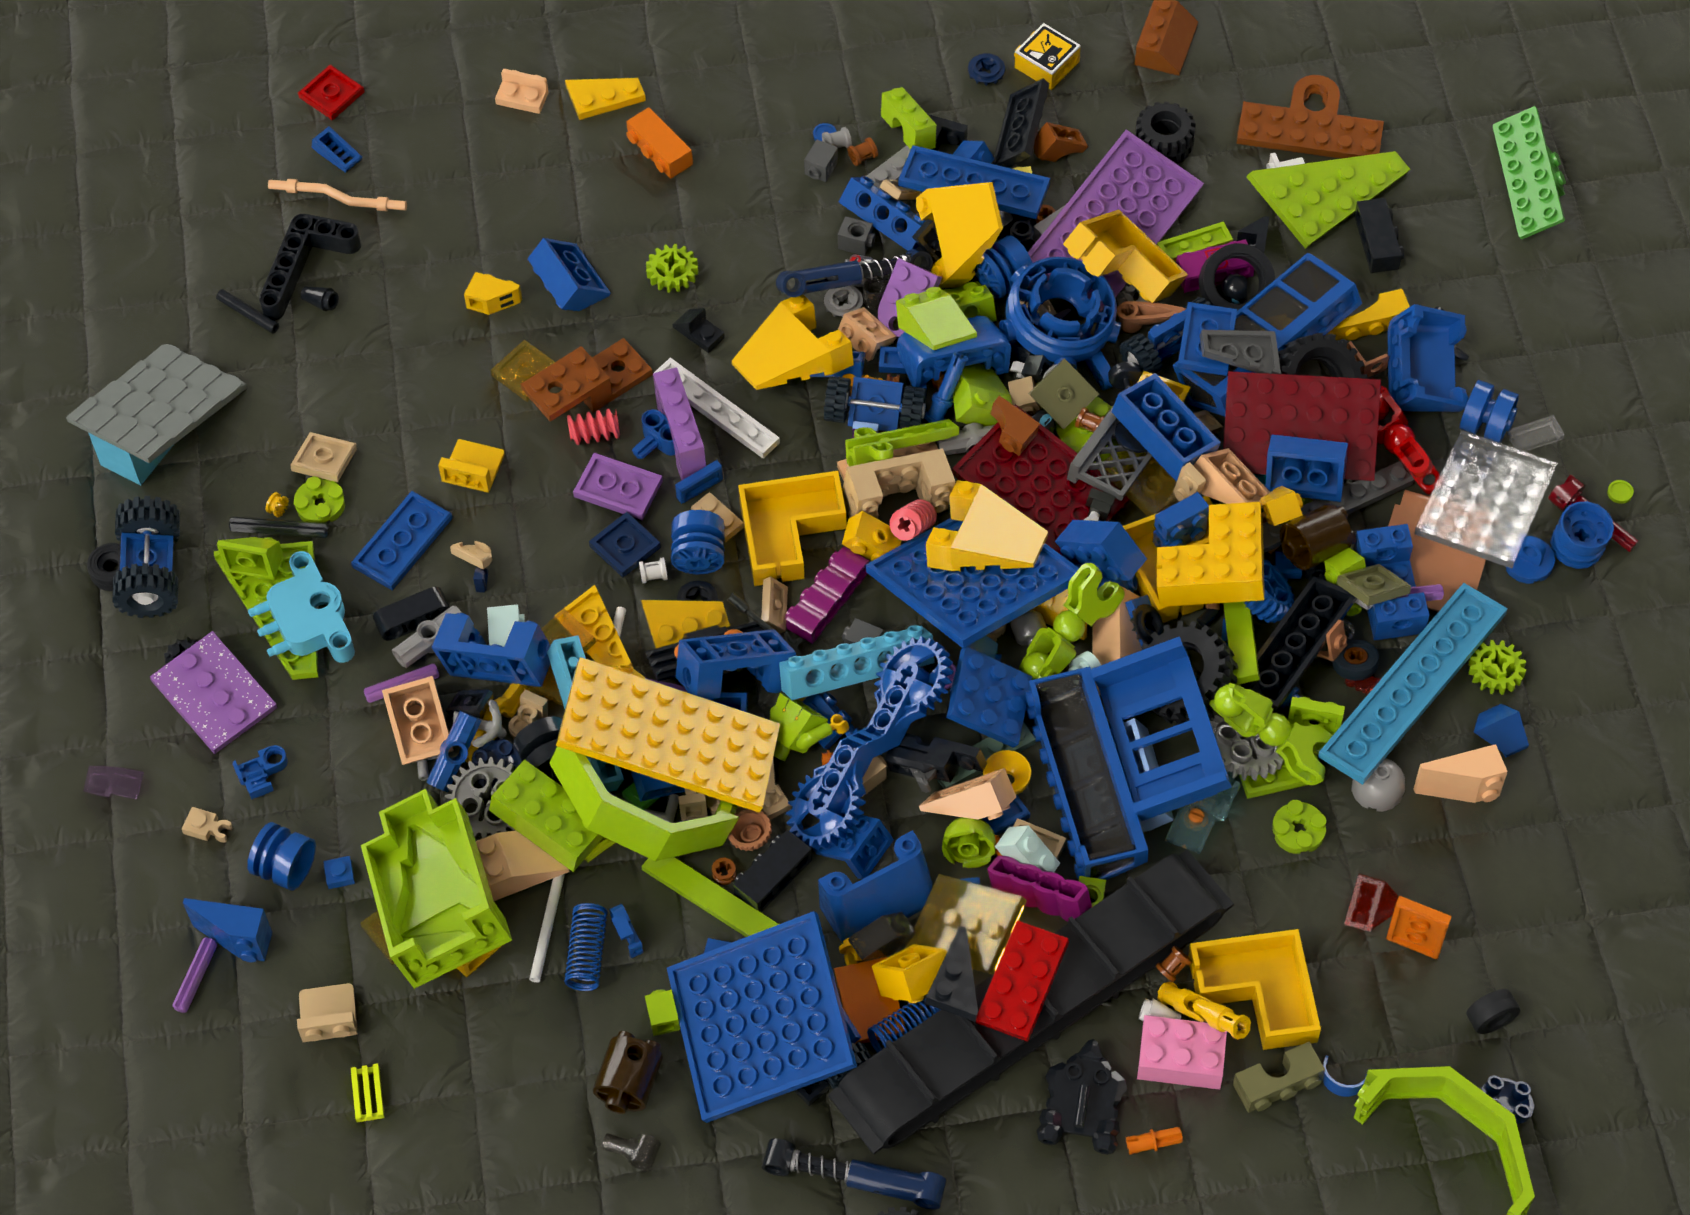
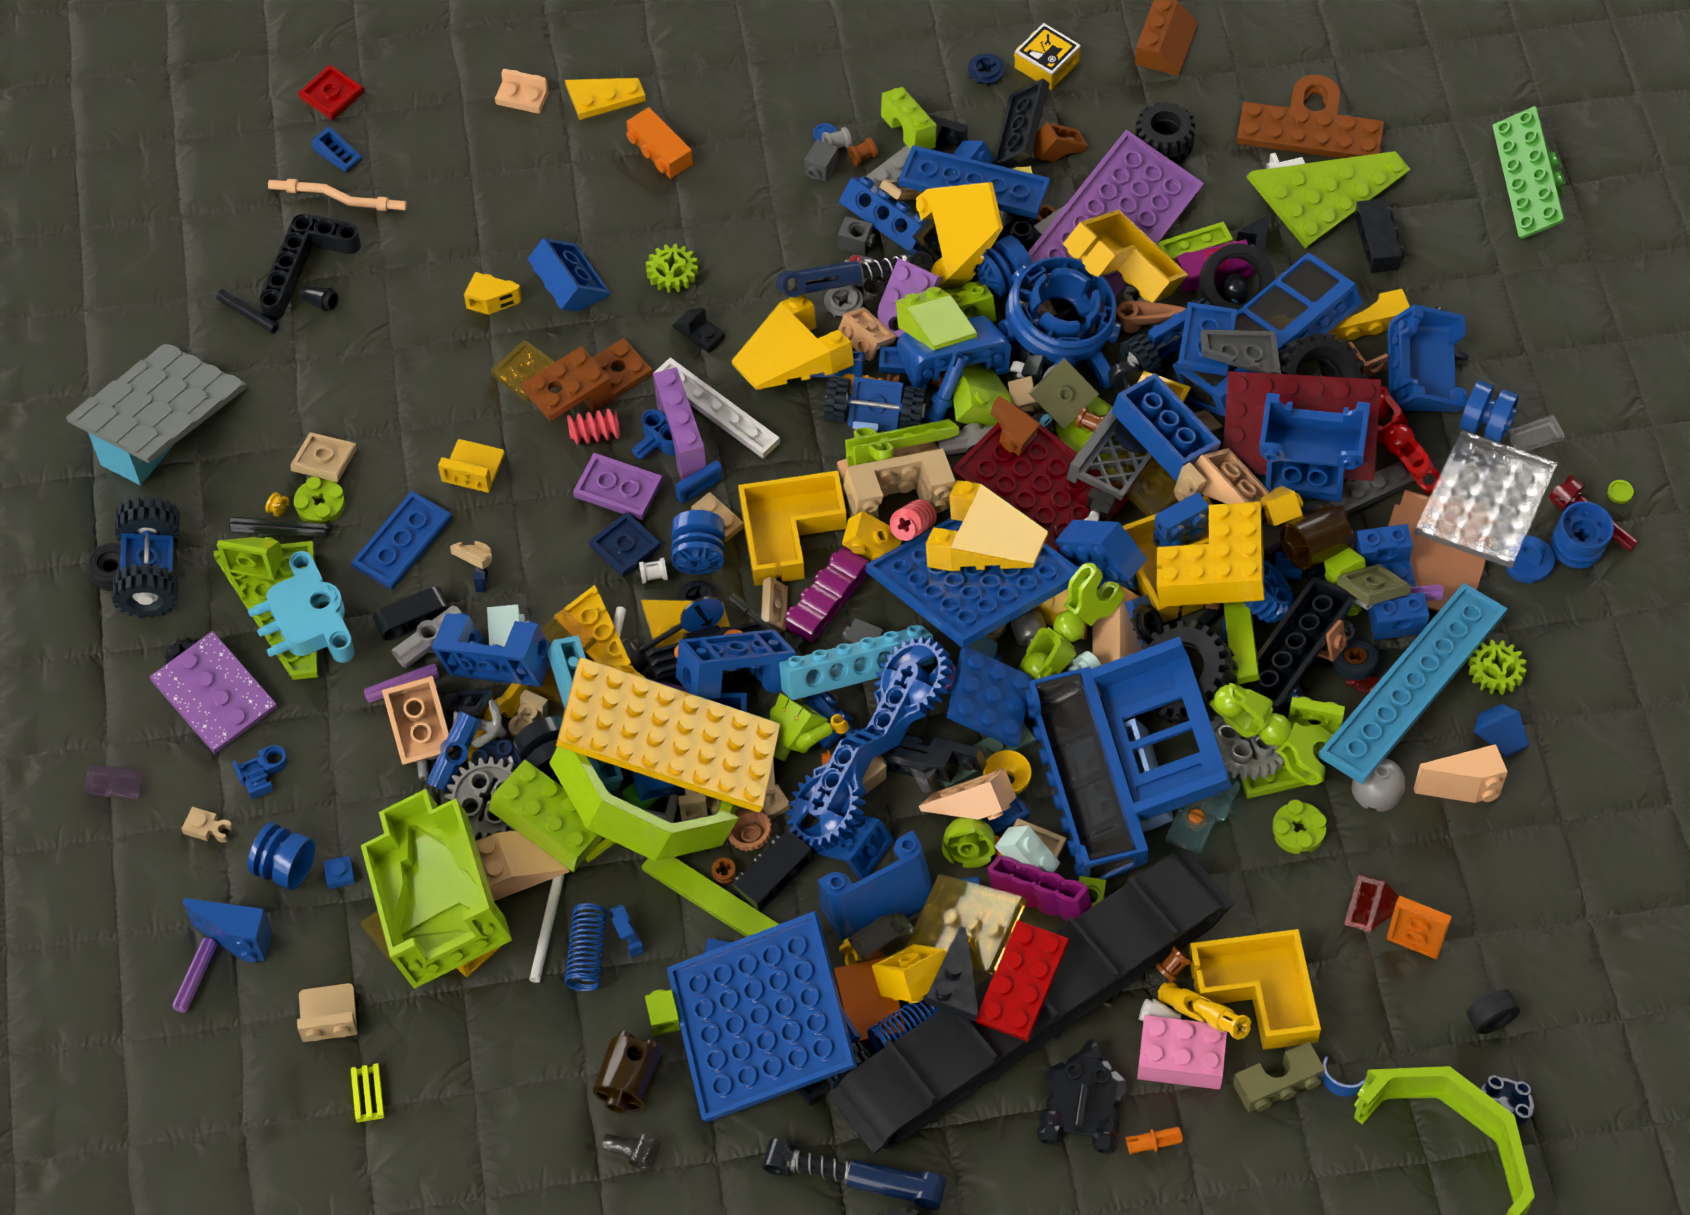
none -> piece [621,596,724,672]
none -> blue windscreen [1259,393,1370,470]

